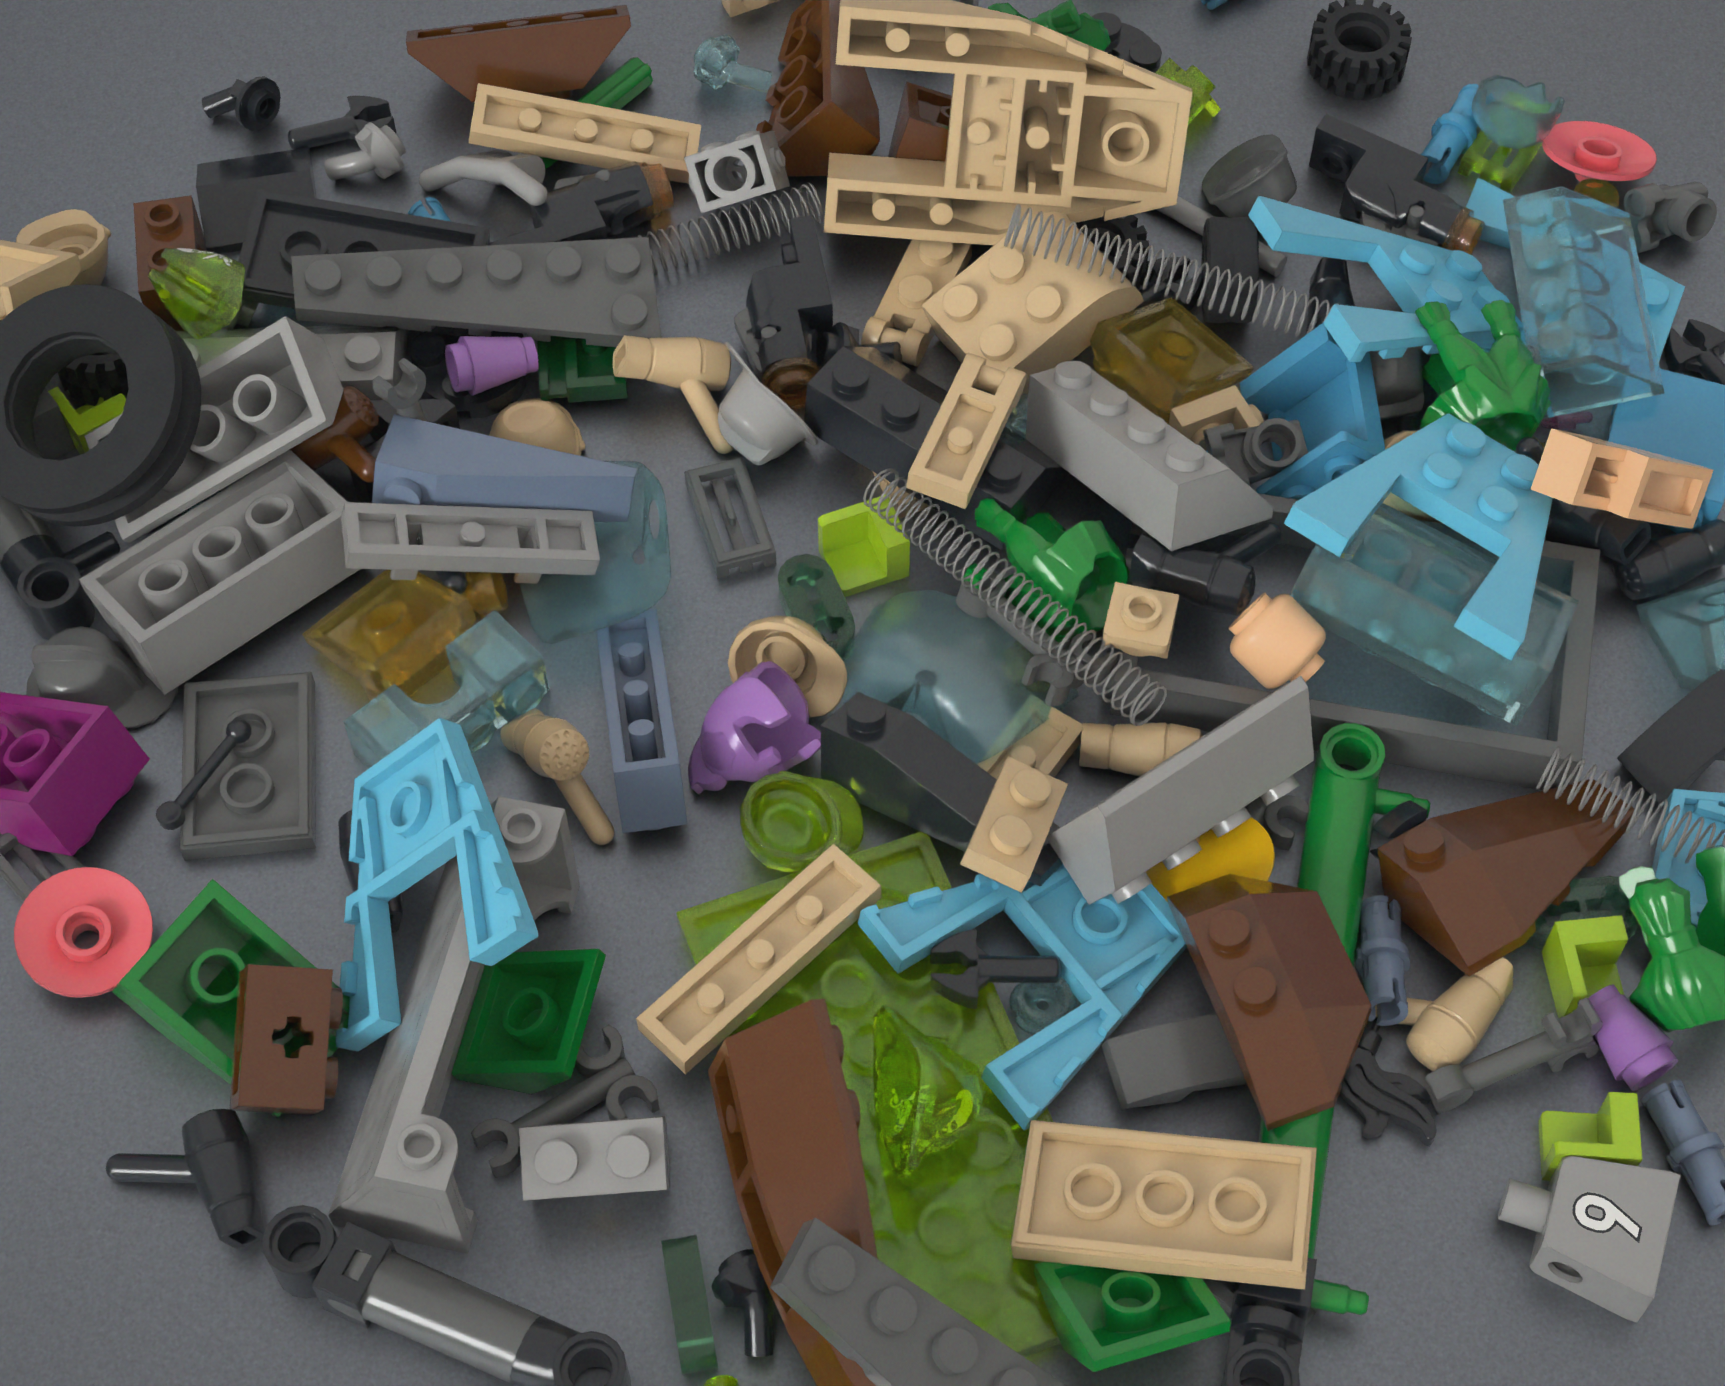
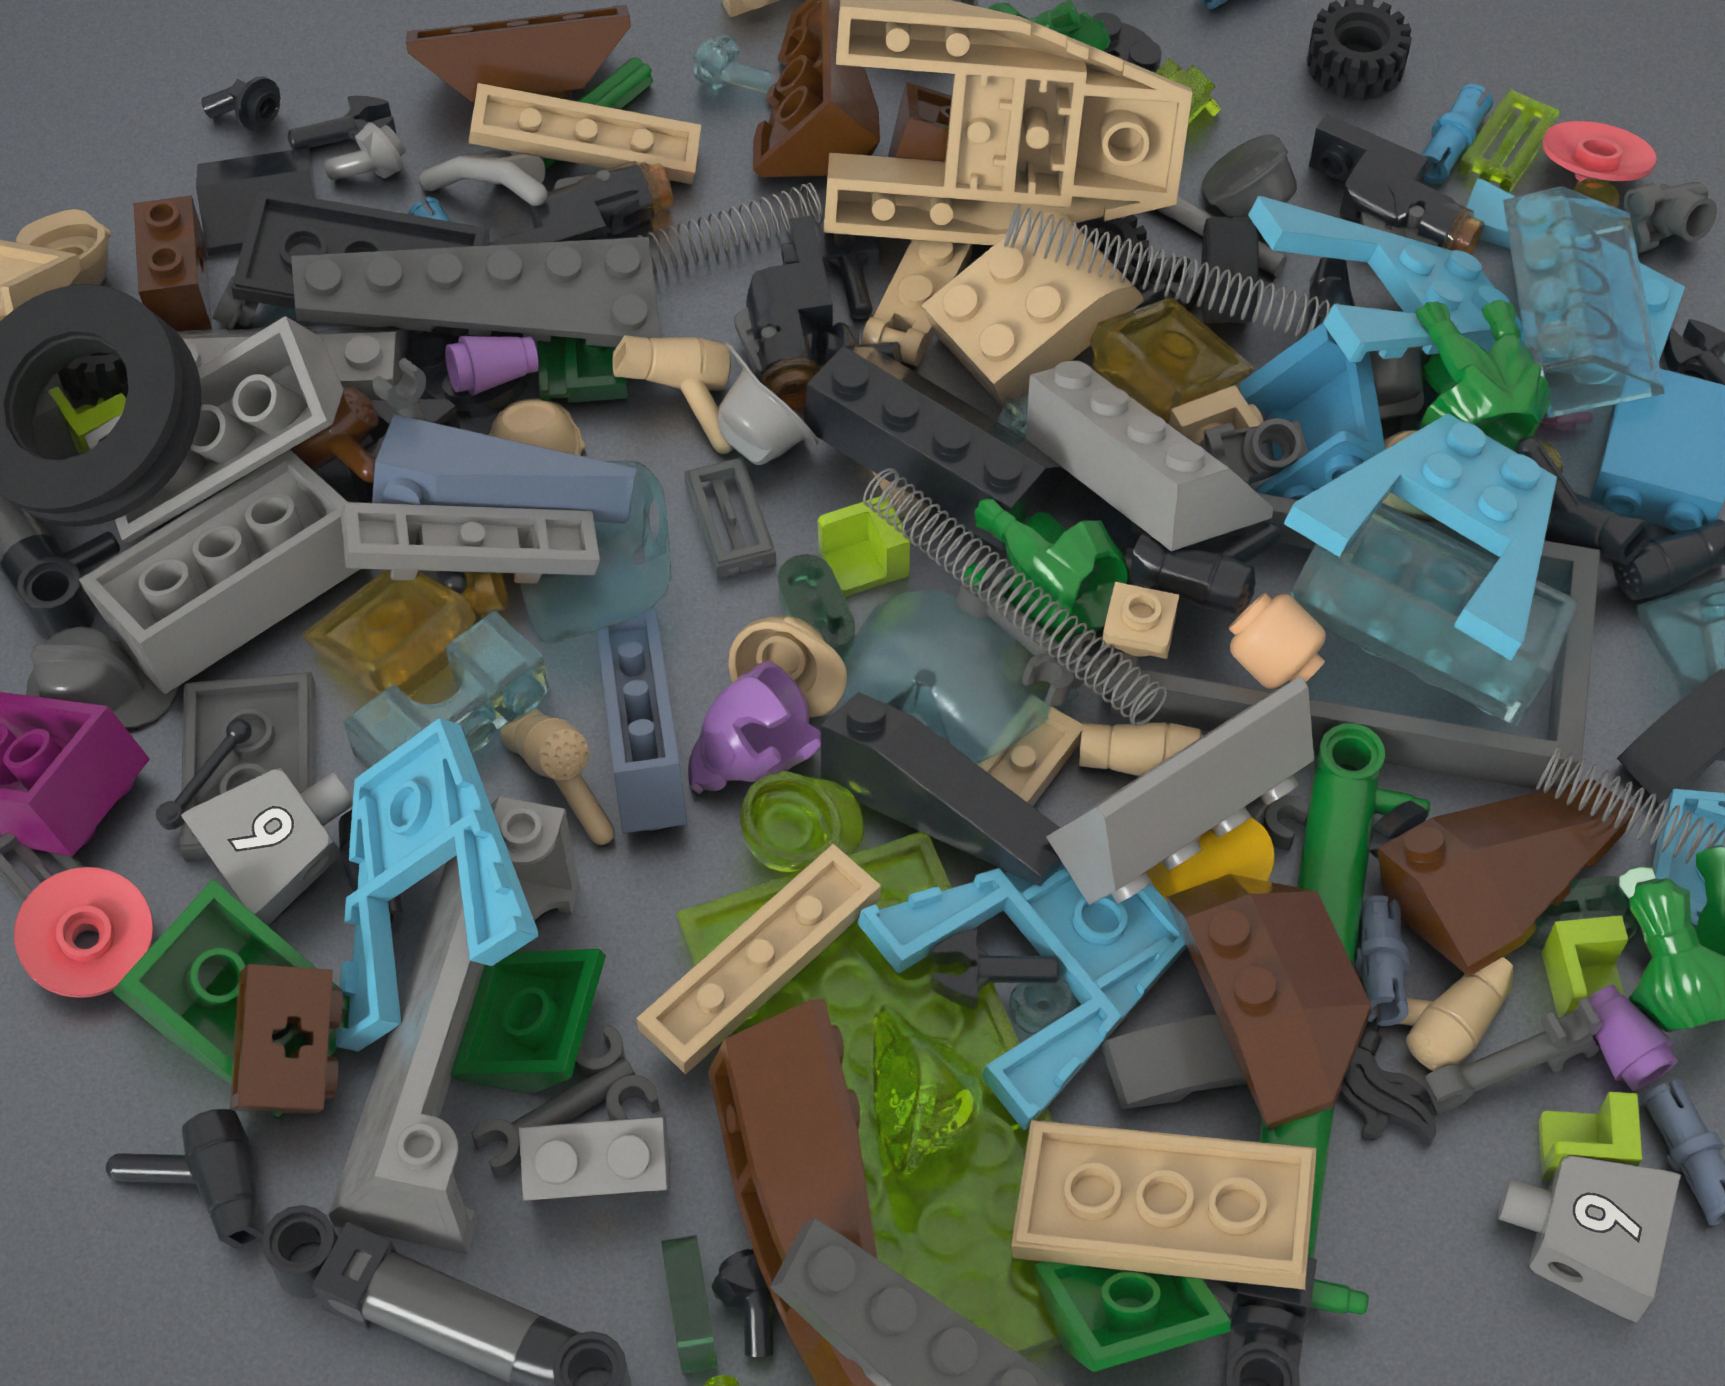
clear neon green hat [148,248,245,340] -> none
light grey head [684,131,790,213] -> none
tan plate [906,352,1027,509] -> none
tan plate [960,756,1068,893] -> none
clear light blue hair [1472,75,1565,150] -> none
light nougat slope [1531,428,1714,529] -> none
none -> light grey torso [181,768,353,925]
none -> black bar [819,233,879,320]

